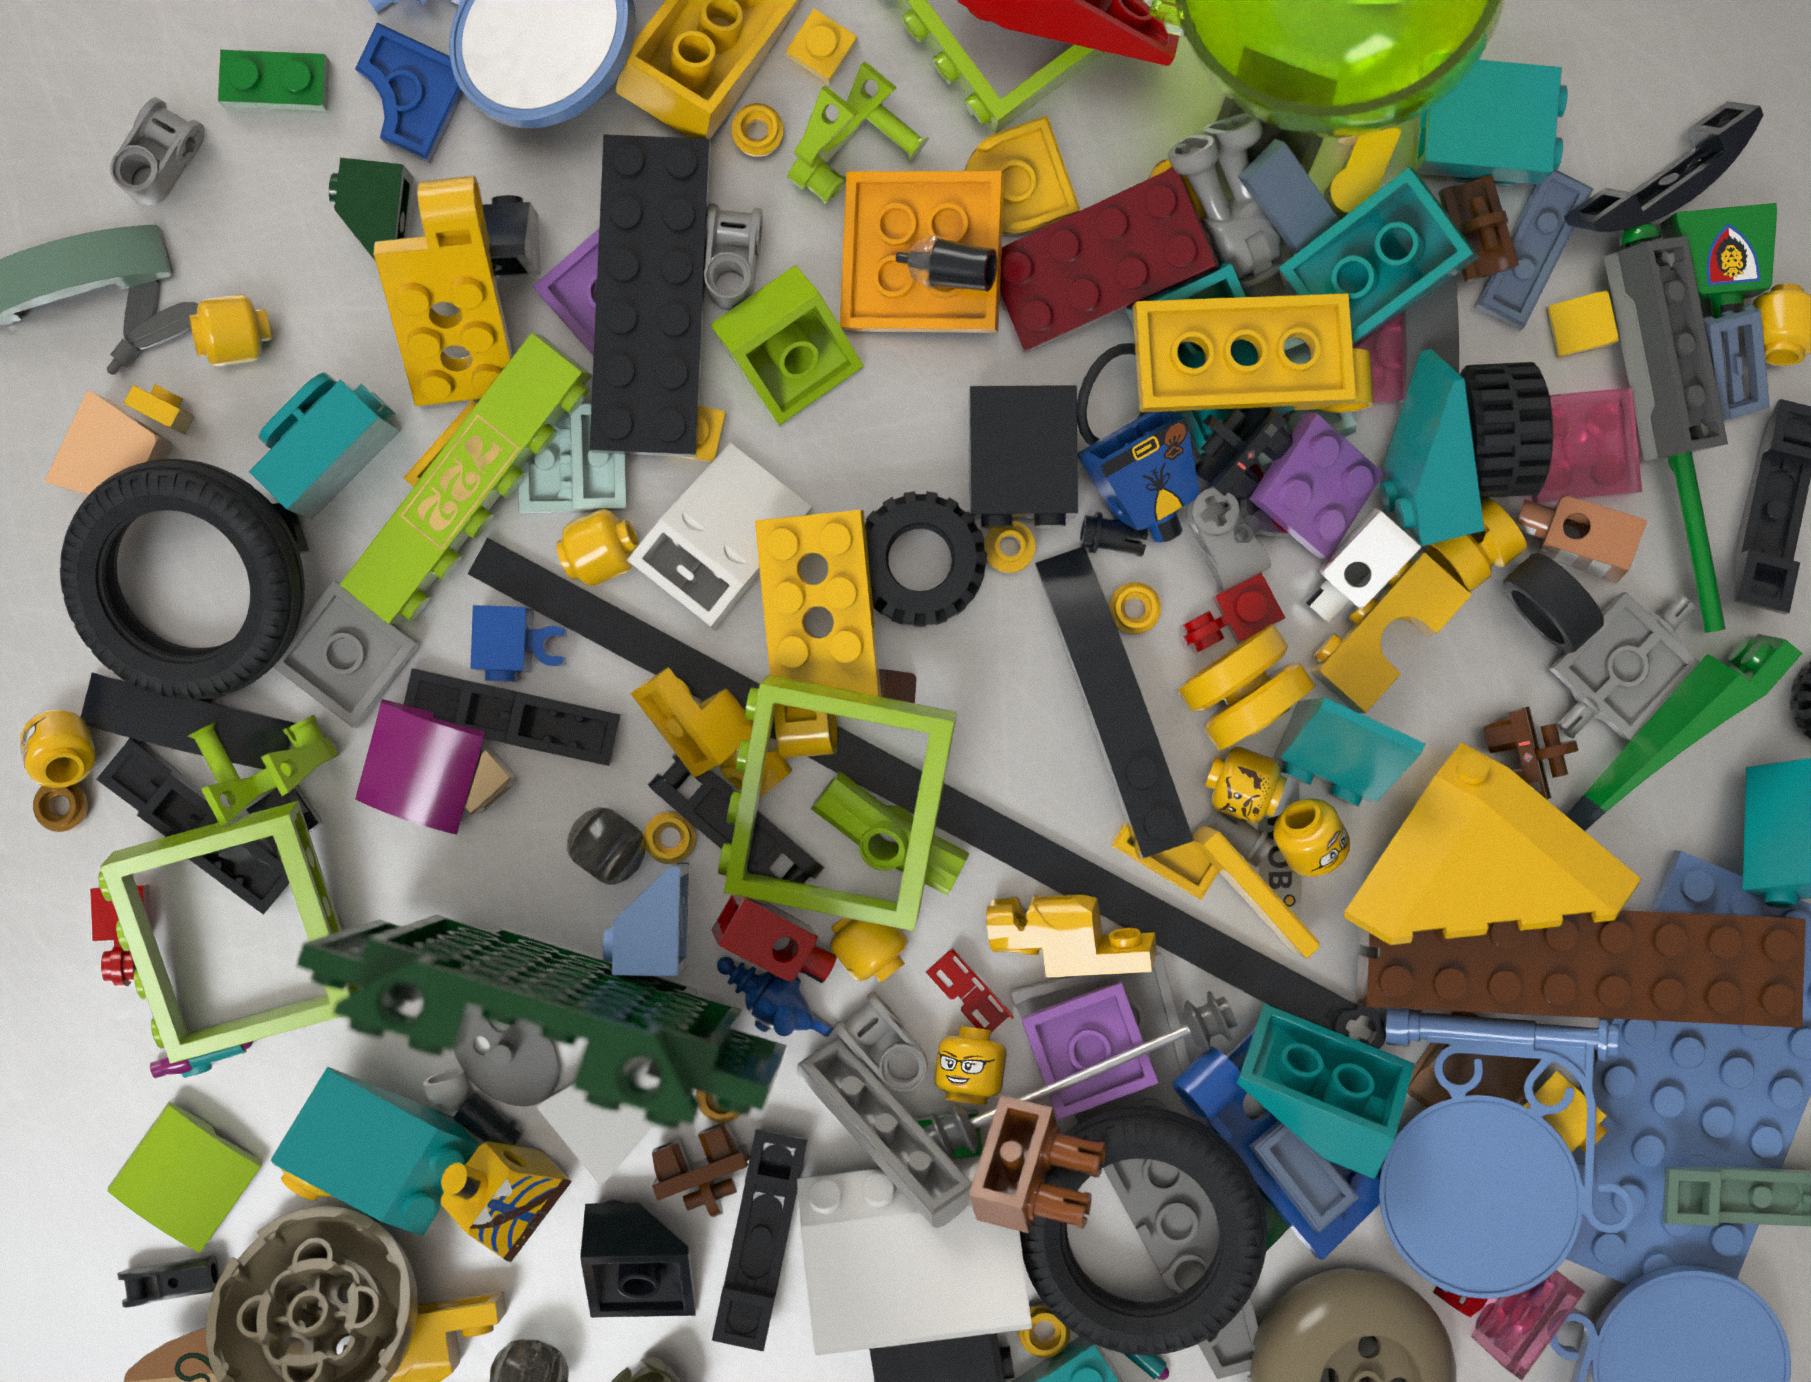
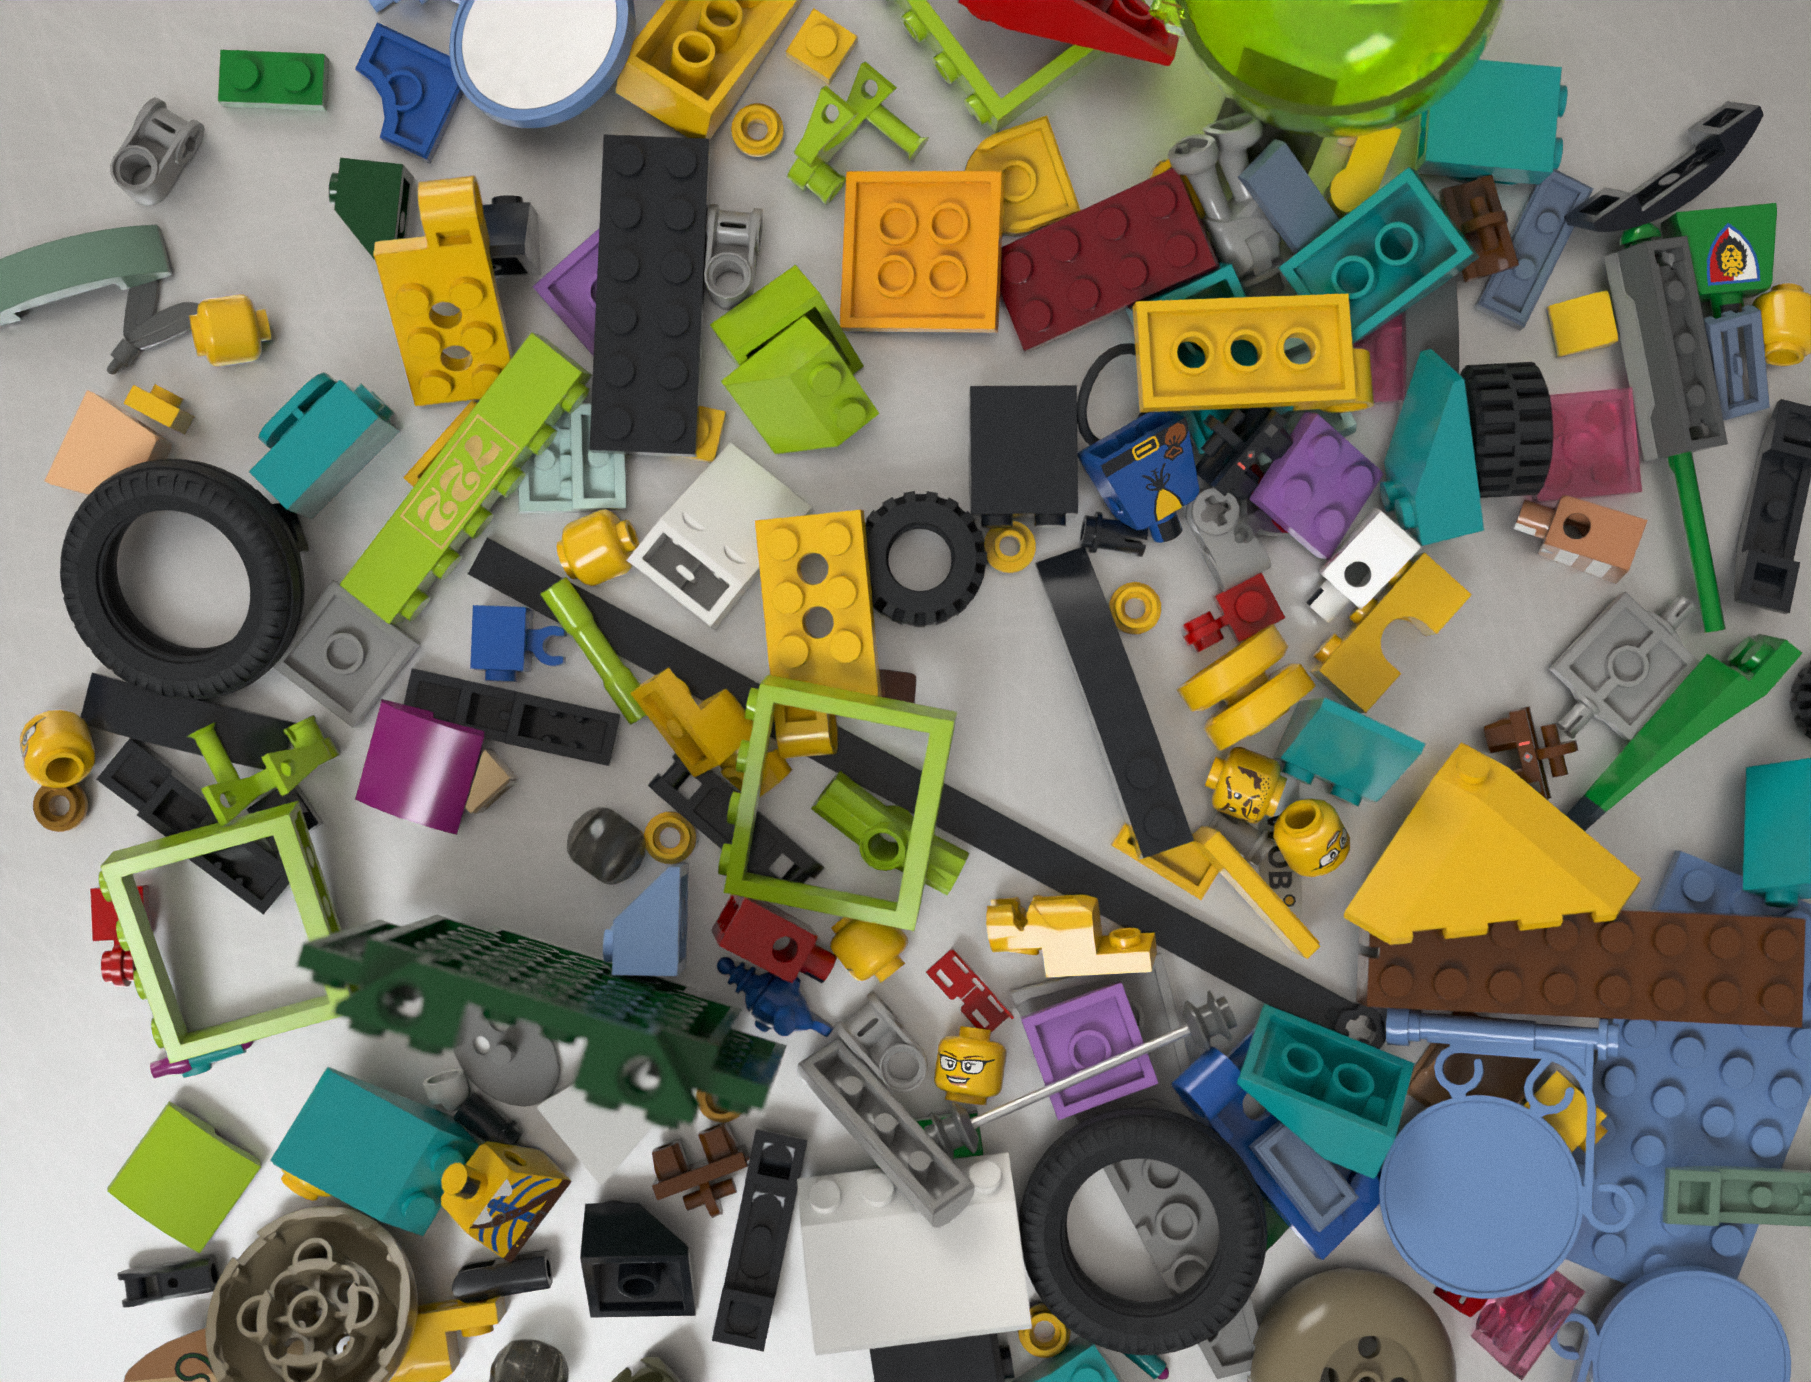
black piece [896,235,997,292] -> none
dark orange brick [969,1095,1107,1233] -> none
yellow wheel [1425,498,1527,593] -> none
black tyre [1503,553,1604,653] -> none
none -> black bar [452,1250,553,1303]
none -> lime piece [540,577,646,725]
none -> lime slope [721,315,880,454]

